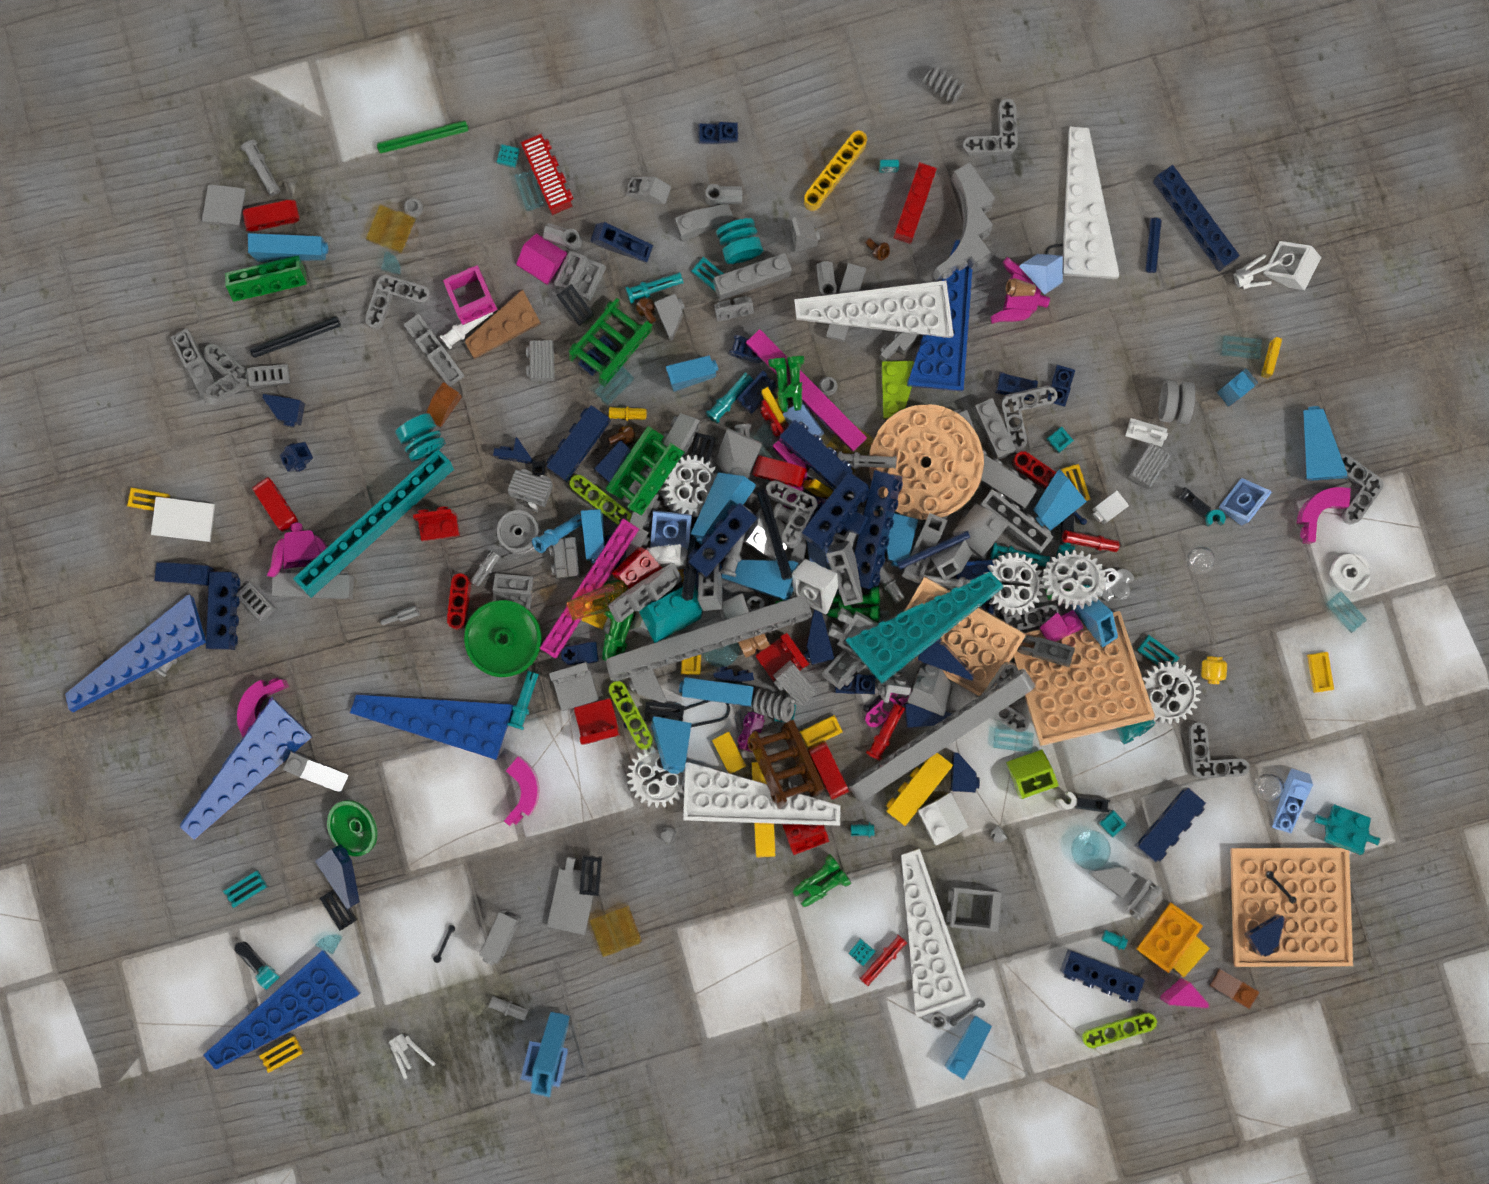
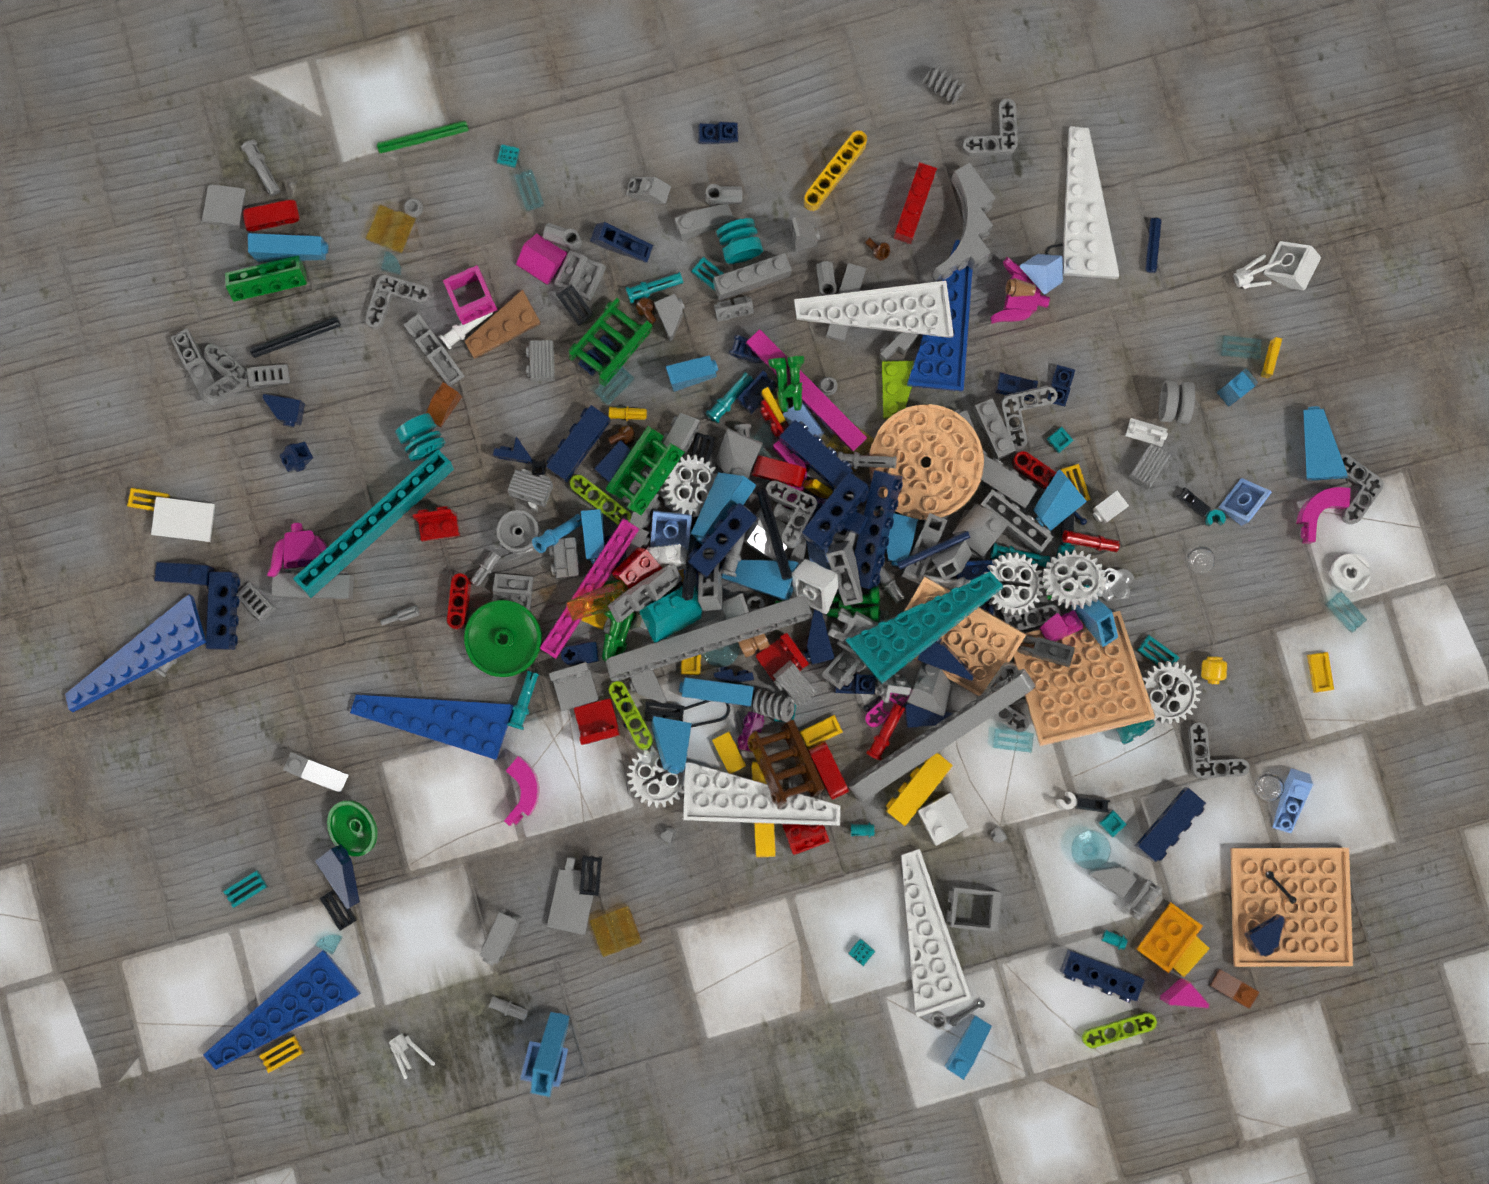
wing [180,697,312,840] -> none
piece [234,942,280,989] -> none
dark pink arch [237,678,289,738] -> none
red beam [252,477,299,532] -> none
black hinge [433,925,455,963] -> none
red brick [521,134,574,215] -> none
green piece [793,854,852,908] -> none
red pin [859,934,907,987] -> none
teal tile [879,160,899,173] -> none
dark blue slope [950,752,980,793] -> none
lime slope [1006,749,1059,799] -> none
dark blue brick [1153,165,1240,272] -> none
teal plate [1314,804,1380,855] -> none

